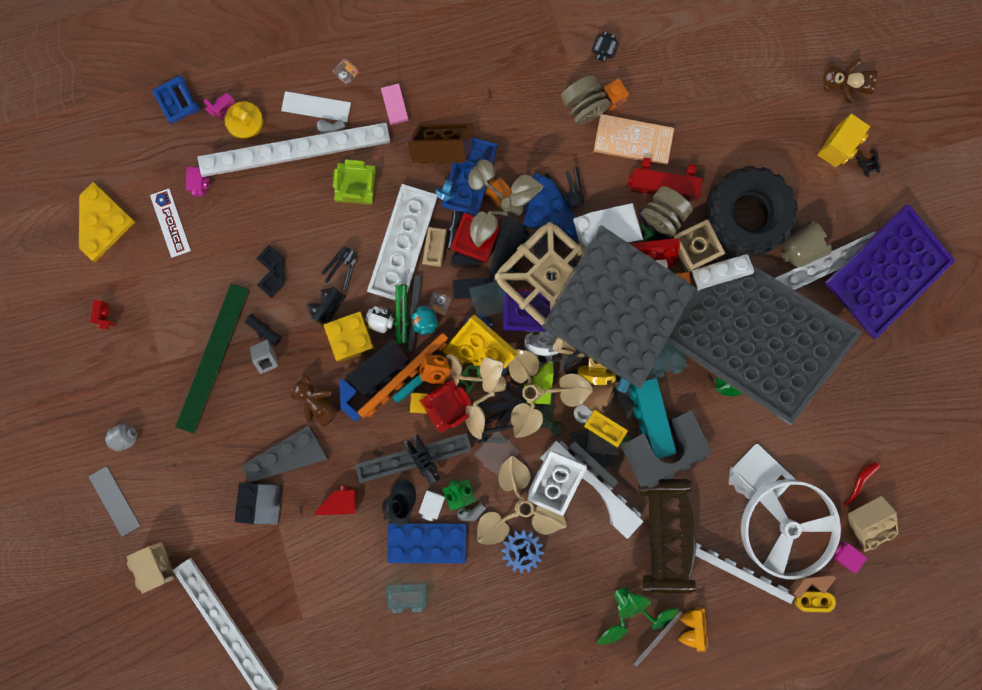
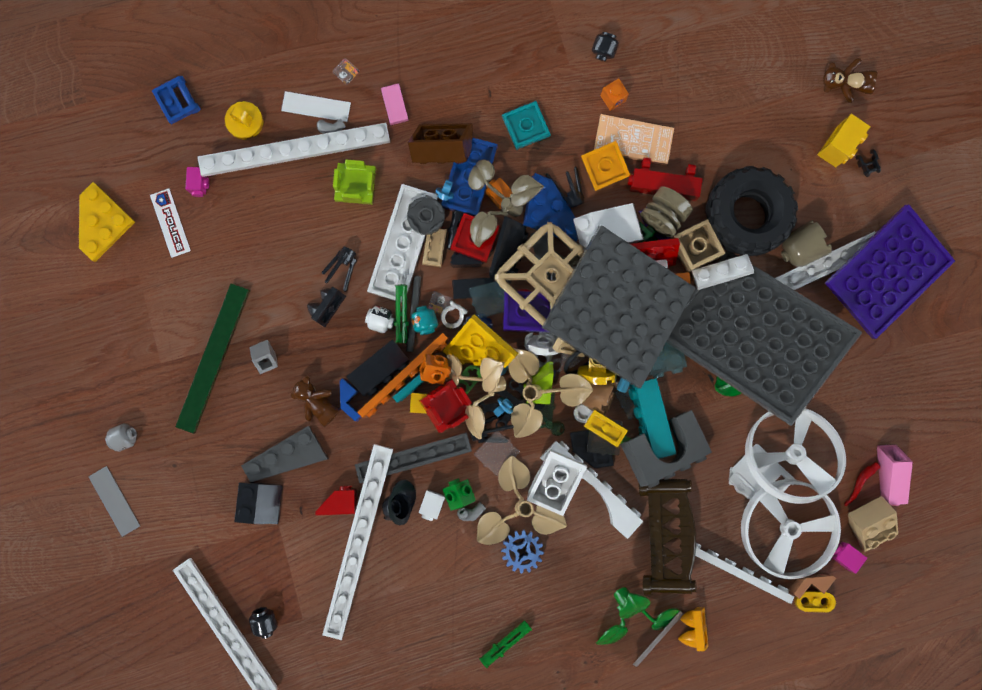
red bracket [90,300,116,330] -> none
tan brick [126,542,177,594] -> none
dark pink bracket [203,93,236,119] -> none
black pin [245,314,282,346] -> none
black tile [256,245,285,298] -> none
yellow brick [324,312,375,363] -> none
clear light blue window [386,581,427,613] -> none
blue plate [387,523,466,563] -> none
black hinge [404,435,440,485] -> none
dark tan wheel [561,75,611,125] -> none
dark grey tile [569,441,618,487] -> none
none -> black head [249,607,278,639]
none -> white plate [323,444,393,640]
none -> dark grey tile [407,197,445,235]
none -> white piece [441,300,468,328]
none -> green pin [479,620,532,668]
none -> dark azure plate [493,397,513,417]
none -> teal tile [502,101,551,150]
none -> light orange plate [581,141,630,191]
none -> white piece [745,408,846,504]
none -> bright pink slope [877,445,913,506]

